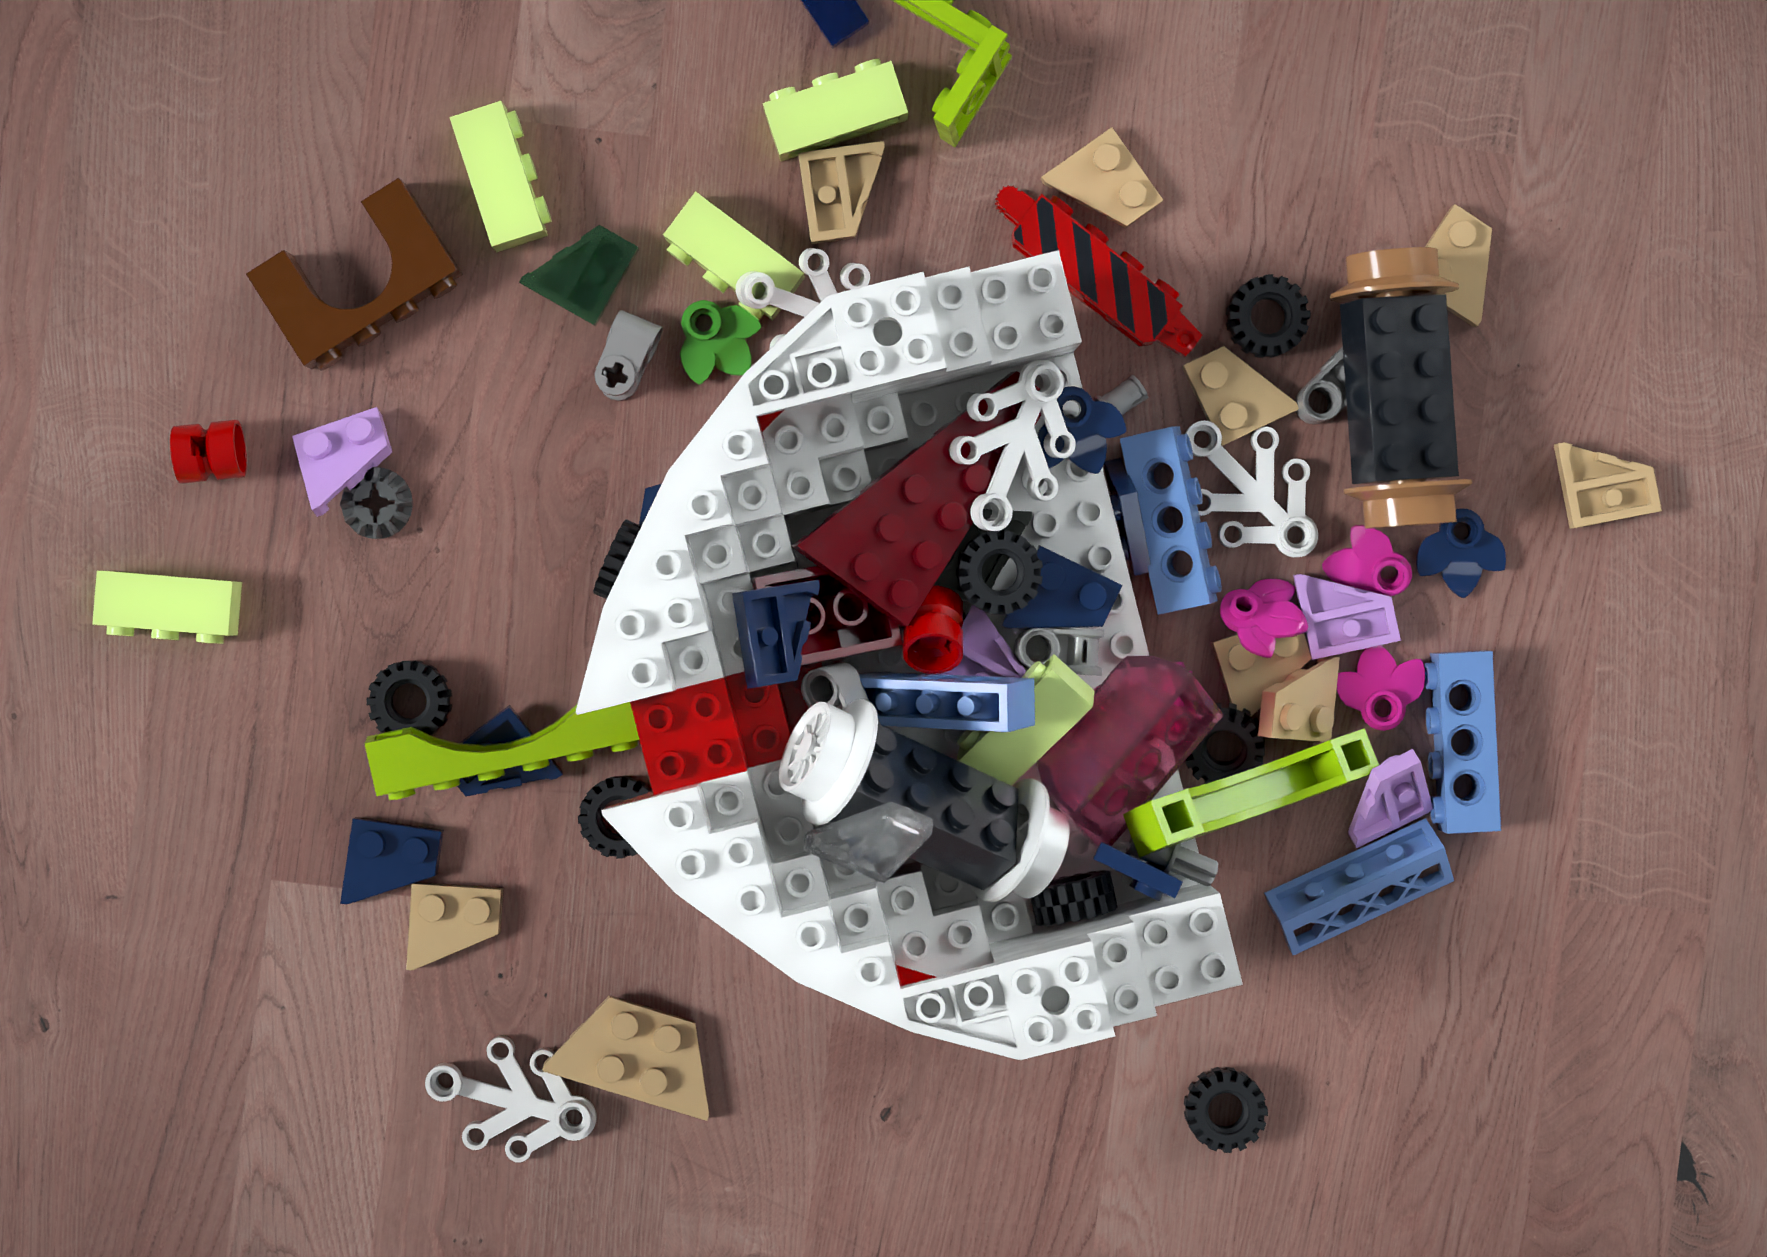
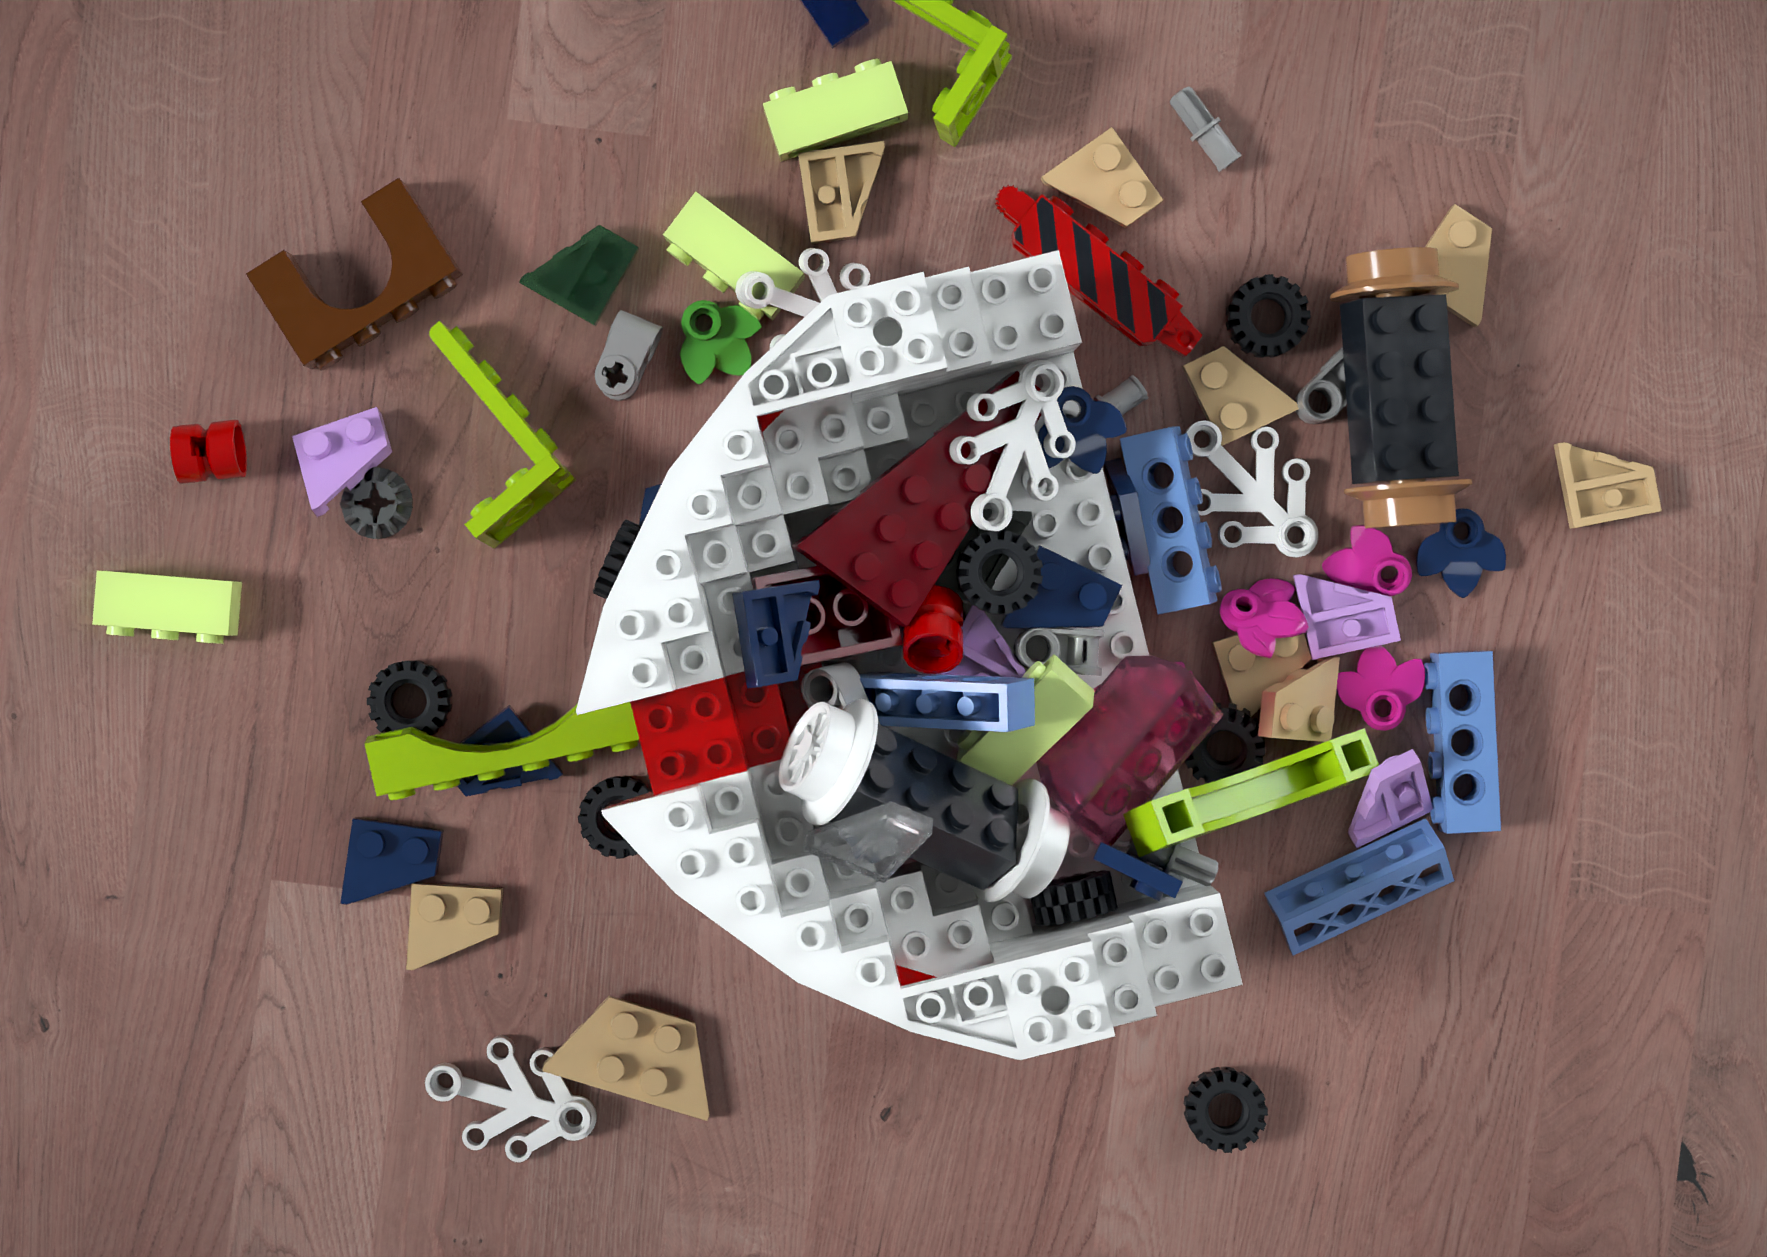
yellowish green brick [450,101,552,252] -> none
none -> lime bracket [429,321,576,549]
none -> light grey axle [1170,86,1242,172]

